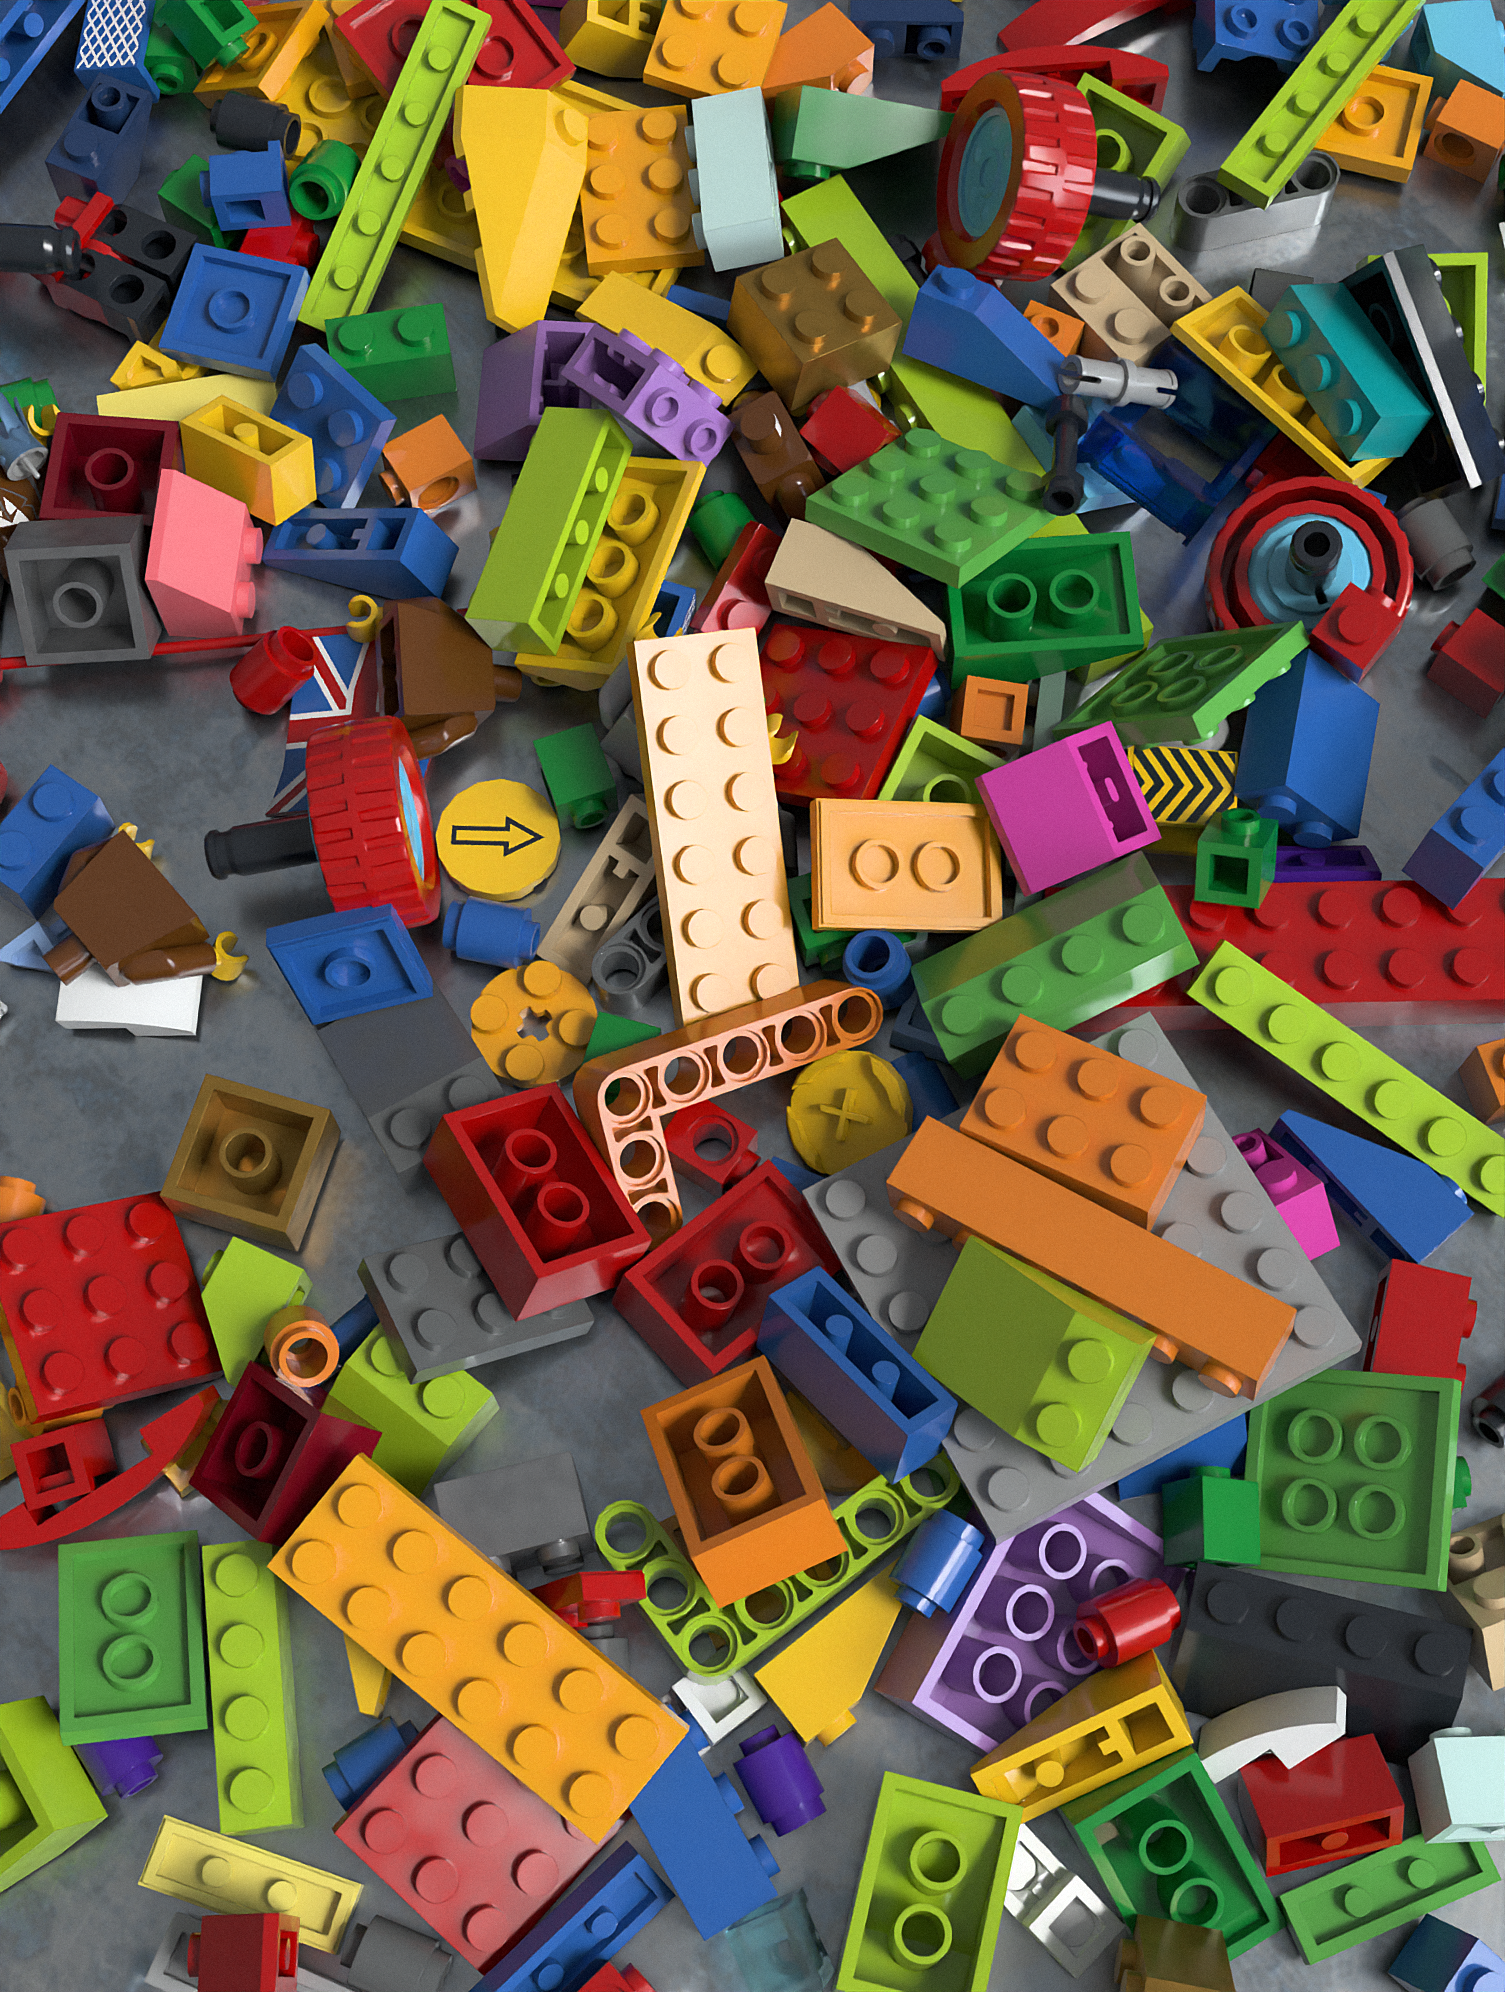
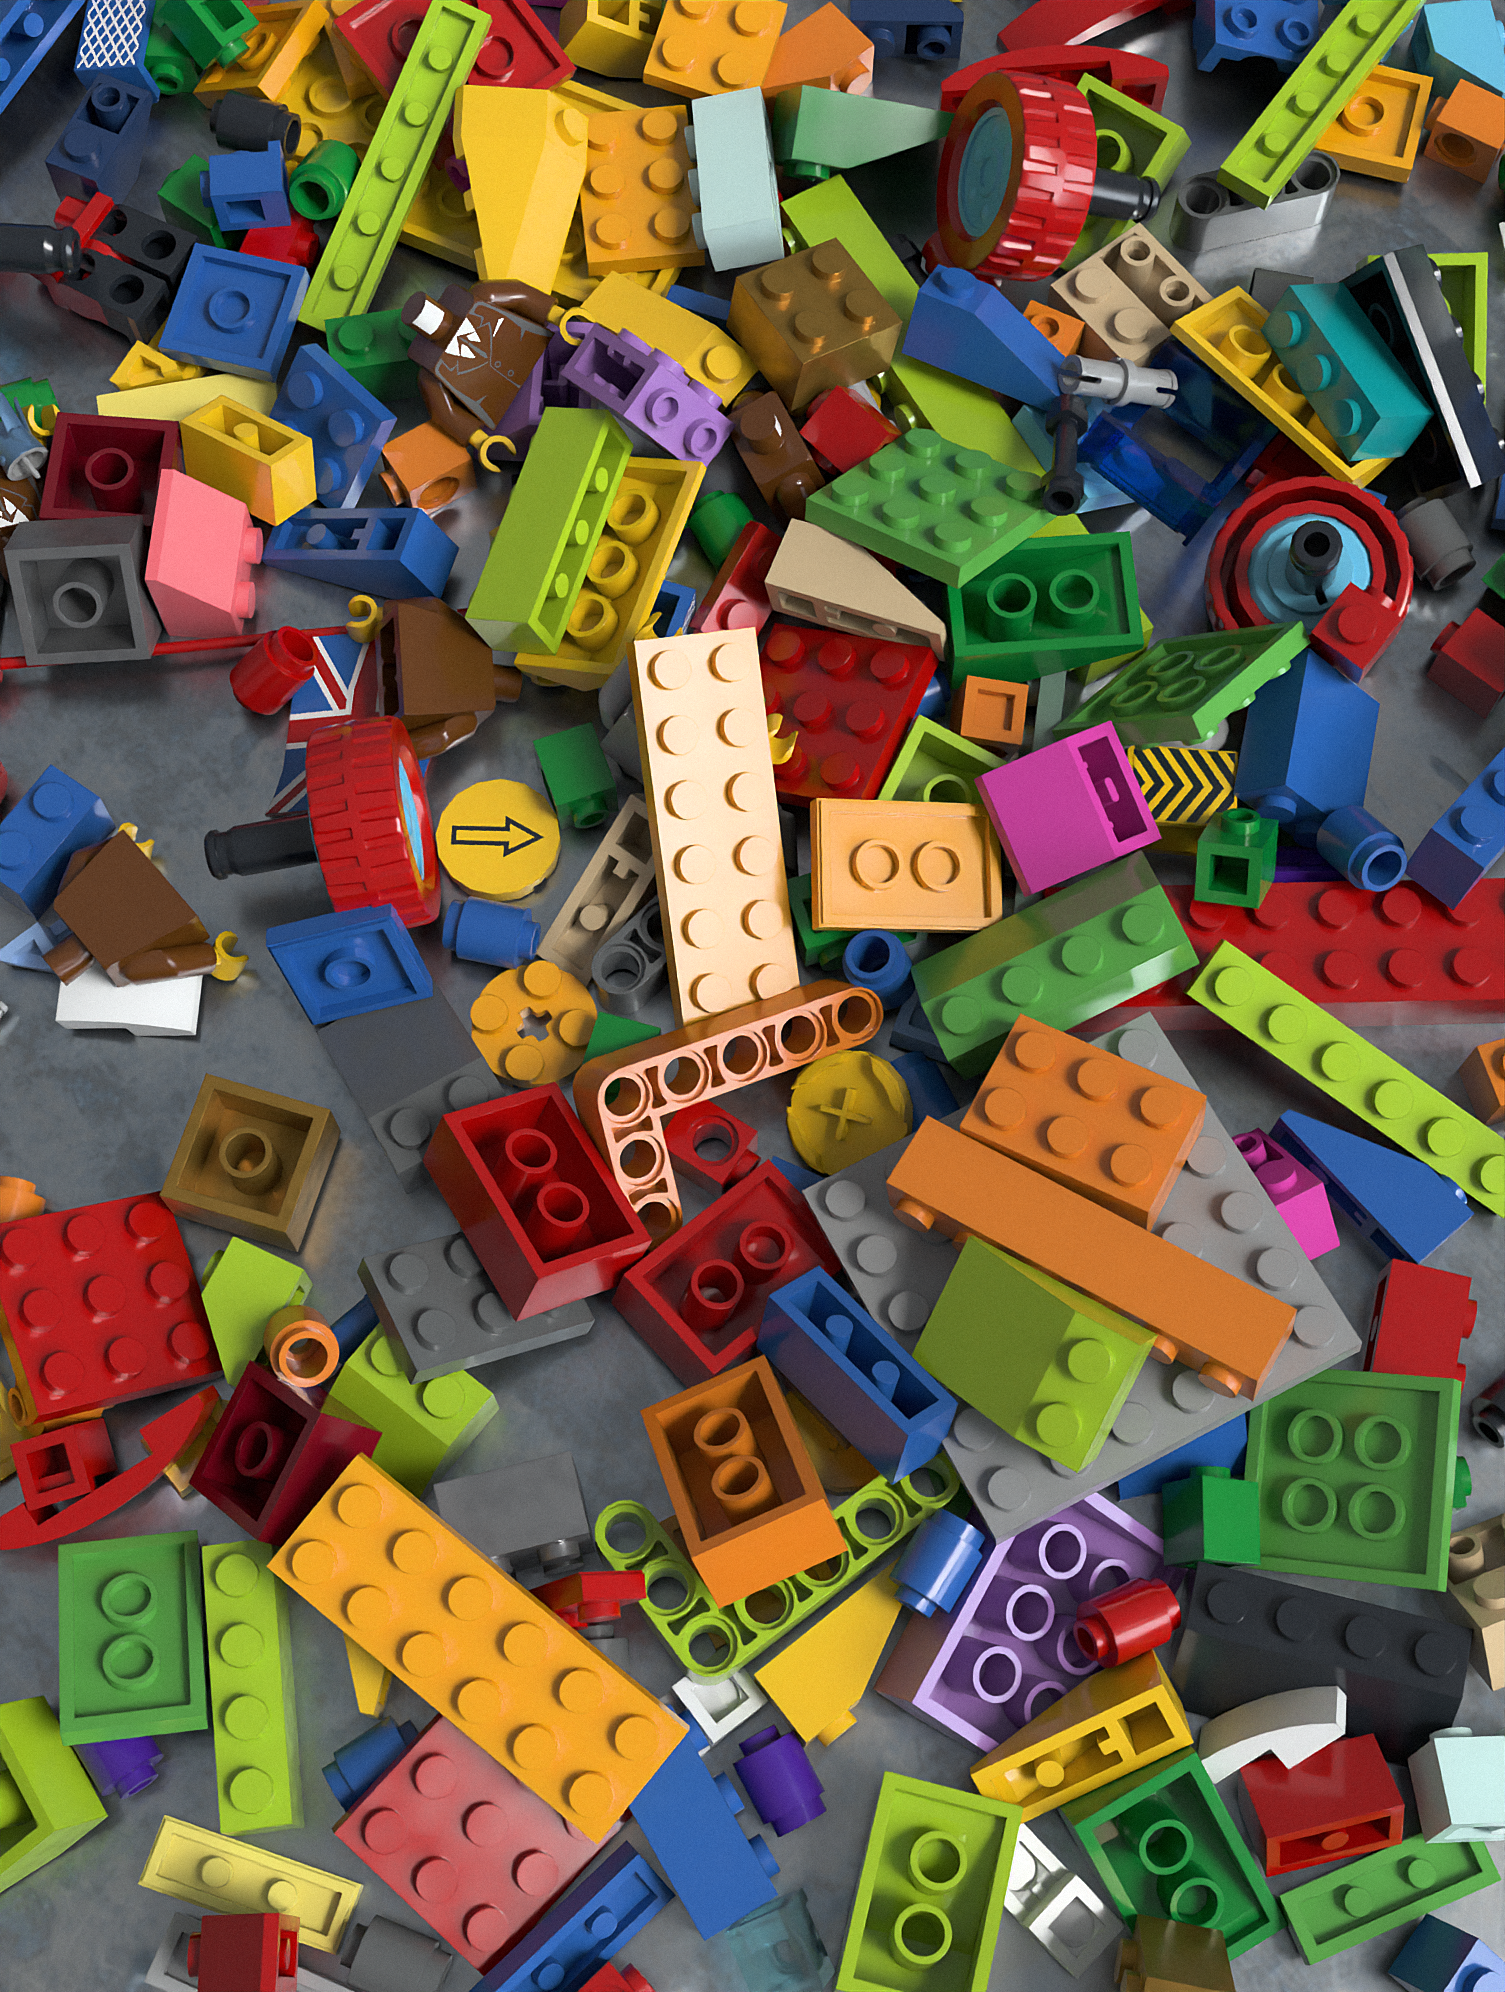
none -> reddish brown torso [401,279,595,473]
none -> blue brick [1316,805,1407,892]

